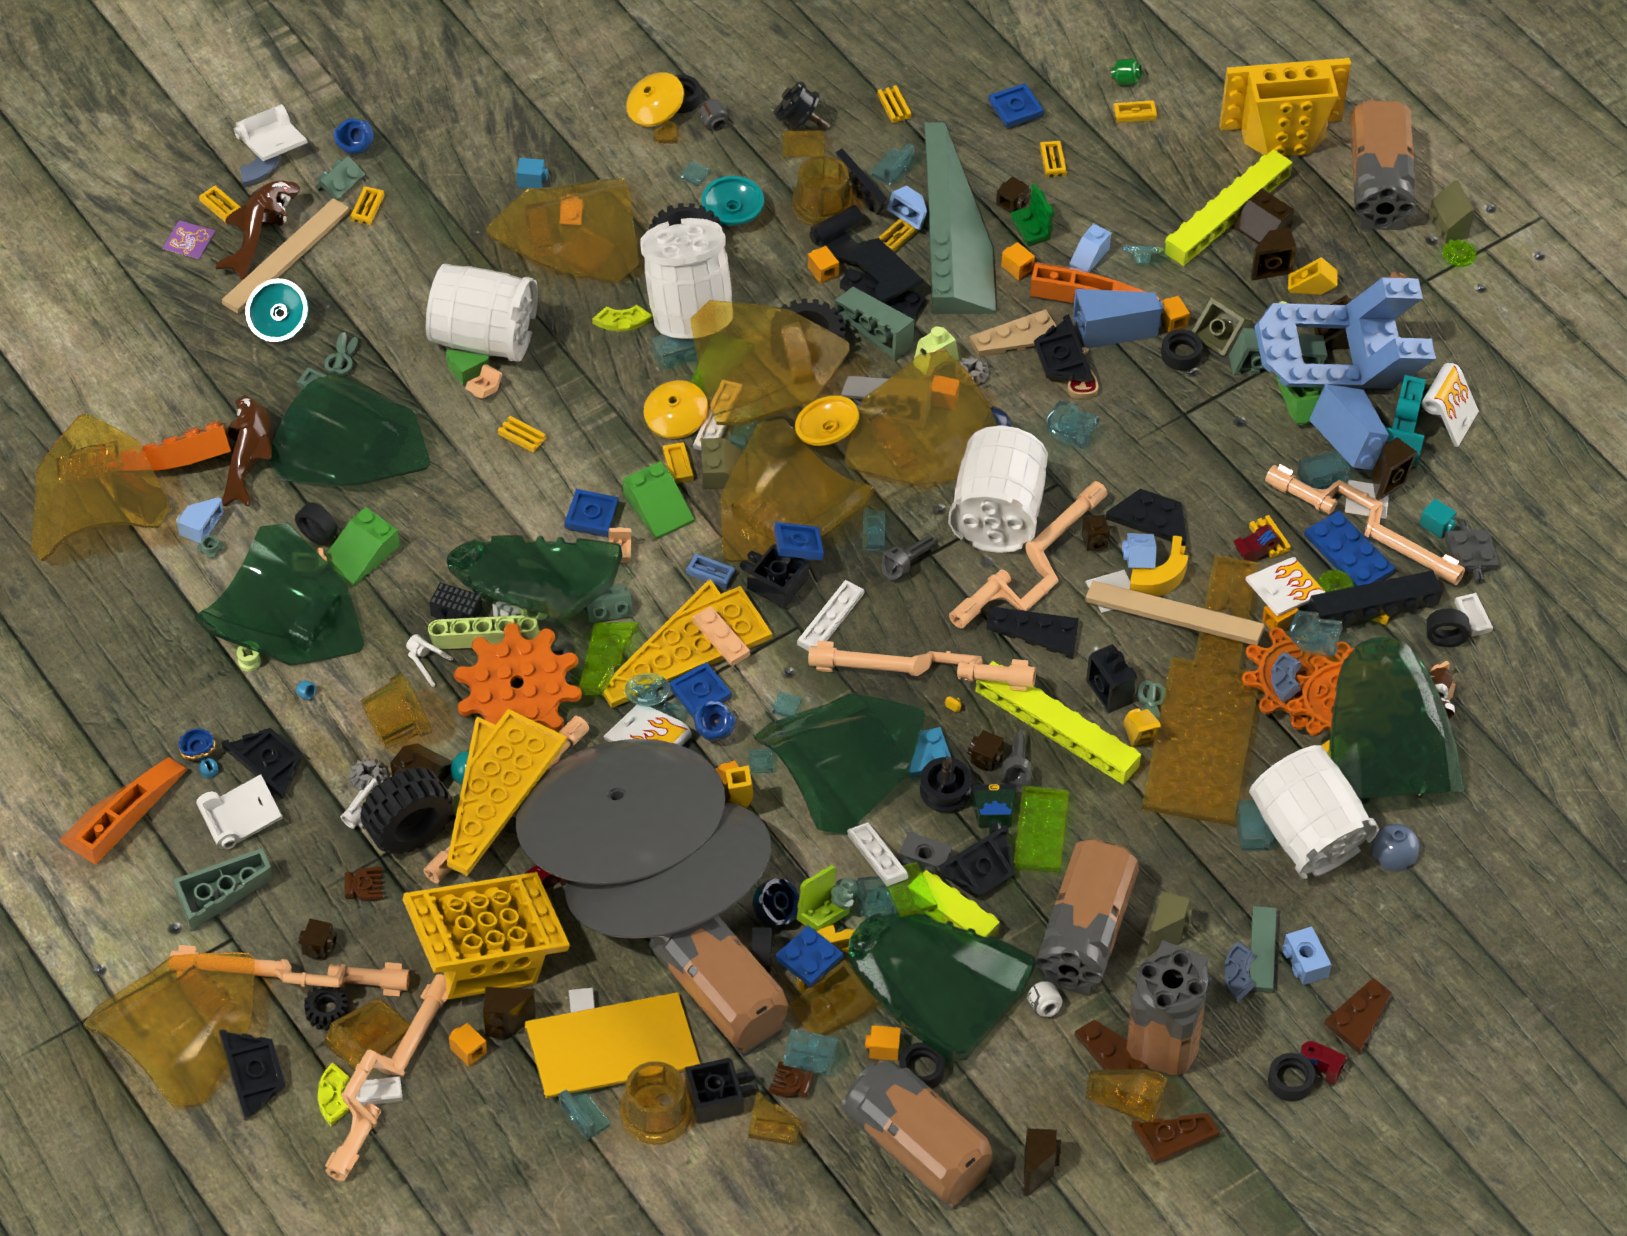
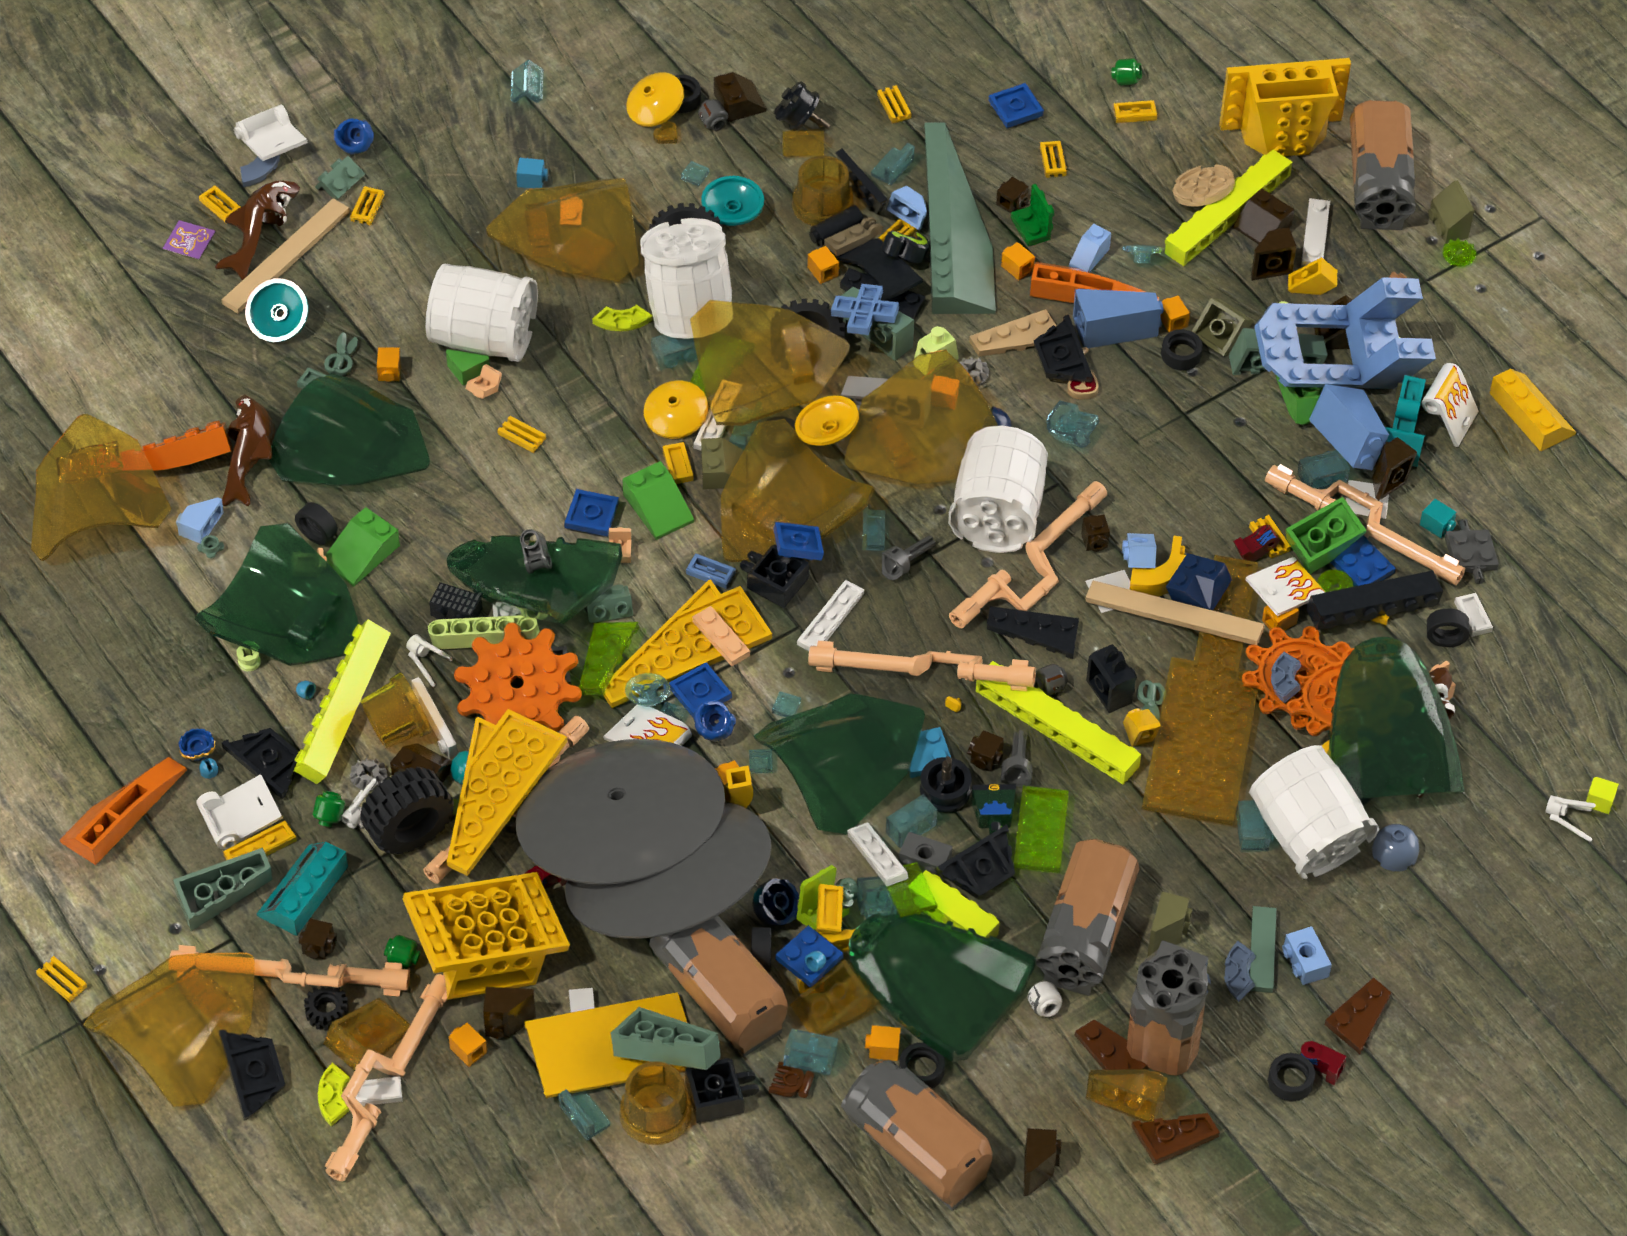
reddish brown piece [344,867,383,901] -> none
clear yellow wing [748,1093,801,1146] -> none
black wing [1105,489,1187,546] -> none
clear light blue brick [1289,610,1343,657] -> none
none -> yellow tile [36,956,87,1003]
none -> yellow tile [223,820,297,860]
none -> teal slope [257,842,348,936]
none -> neon yellow brick [294,619,391,784]
none -> green head [312,791,345,827]
none -> light orange brick [377,347,401,382]
none -> green head [384,935,421,969]
none -> white plate [410,677,458,760]
none -> clear light blue panel [511,59,543,103]
none -> dark grey piece [520,529,552,574]
none -> sand green wedge [611,1007,721,1070]
none -> dark brown slope [714,72,767,122]
none -> dark azure hinge [805,951,826,972]
none -> yellow tile [816,884,843,934]
none -> dark tan hinge [824,216,884,256]
none -> medium blue plate [831,284,899,335]
none -> black animal [881,231,930,264]
none -> clear light blue brick [886,795,938,848]
none -> dark grey head [1034,664,1068,696]
none -> dark blue slope [1166,553,1232,611]
none -> tan tile [1172,164,1235,207]
none -> bright green slope [1286,497,1367,574]
none -> white plate [1301,198,1330,266]
none -> yellow slope [1490,369,1576,452]
none -> white plant [1546,795,1596,842]
none -> neon yellow piece [1586,777,1619,814]

